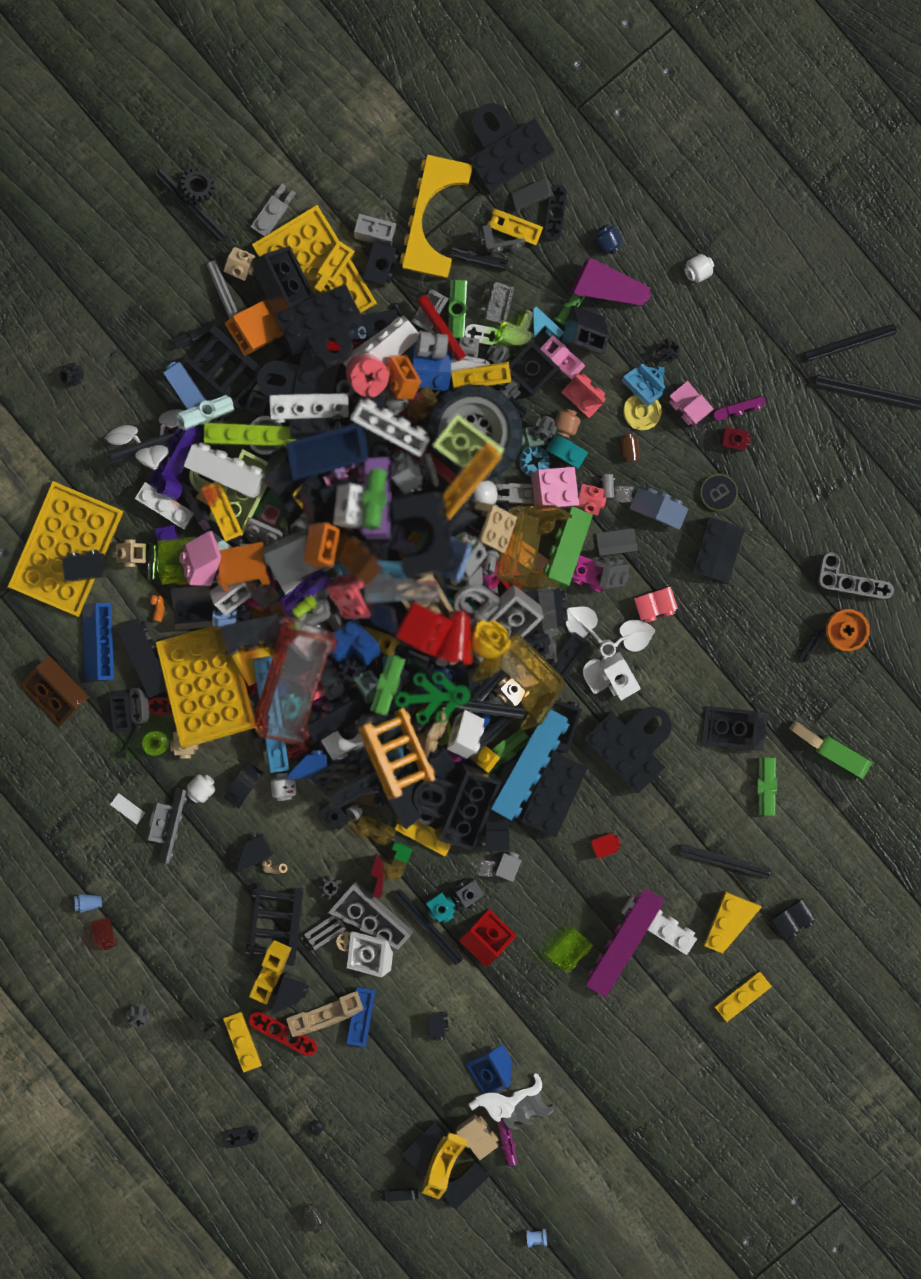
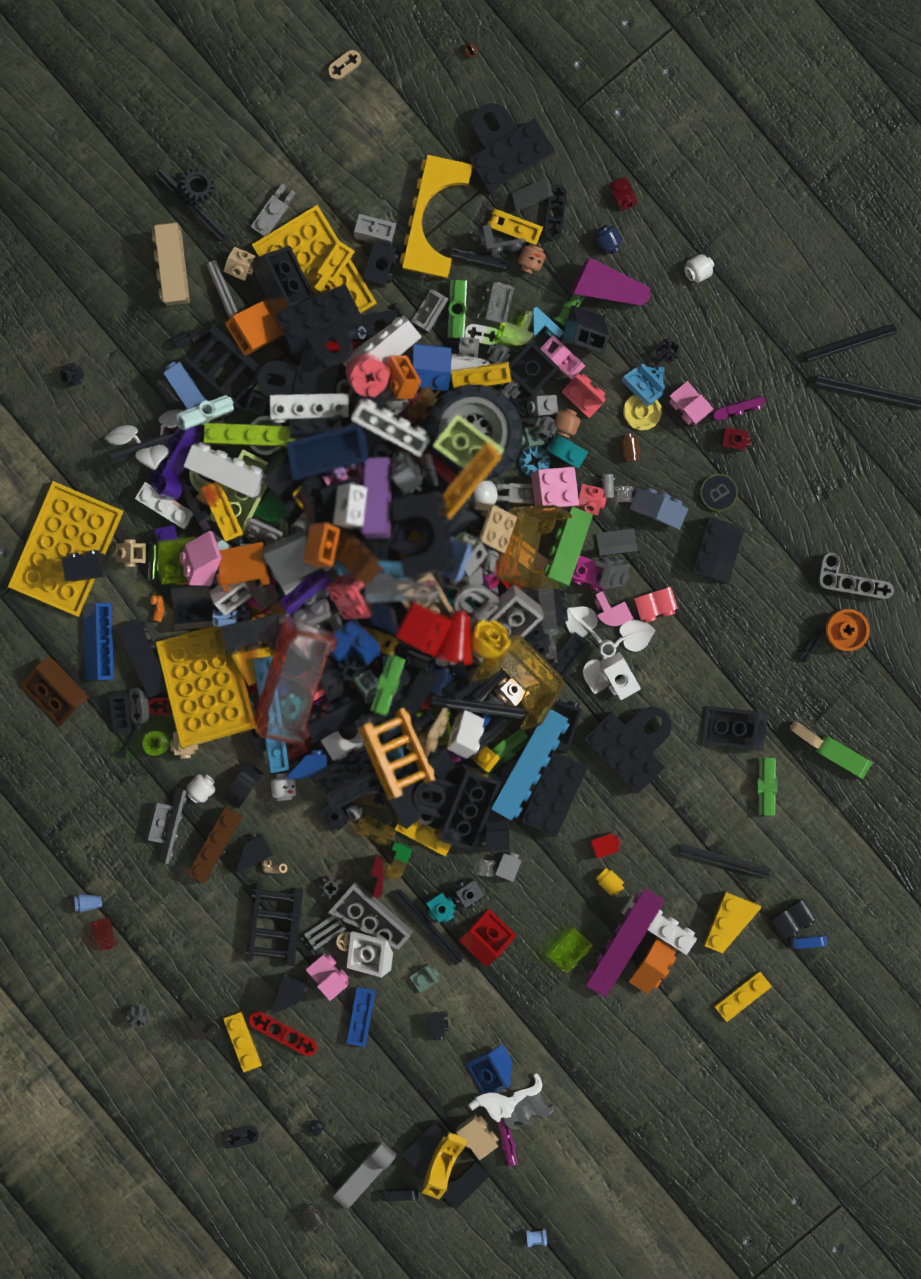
white sticker [110,793,145,824] -> none
yellow arch [249,940,291,1005] -> none
tile [258,501,284,527] -> none
tan slope [287,991,364,1037] -> none
lime pin [292,595,318,619] -> none
bright green piece [363,468,387,530] -> none
green plant [395,672,470,724] -> none
light grey wheel [416,331,448,360] -> none
red axle [417,295,466,362] -> none
none -> tan brick [152,223,190,306]
none -> reddish brown brick [188,806,244,883]
none -> bright pink brick [306,953,349,1001]
none -> tan beam [329,50,361,80]
none -> light grey beam [333,1141,396,1210]
none -> sand green bracket [410,964,440,993]
none -> reddish brown hinge [462,43,478,59]
none -> nougat head [518,244,546,274]
none -> light grey bracket [527,395,558,417]
none -> bright pink brick [594,591,633,626]
none -> yellow brick [596,868,624,896]
none -> dark red bracket [608,176,638,211]
none -> orange brick [629,937,677,994]
none -> blue beam [790,935,828,949]

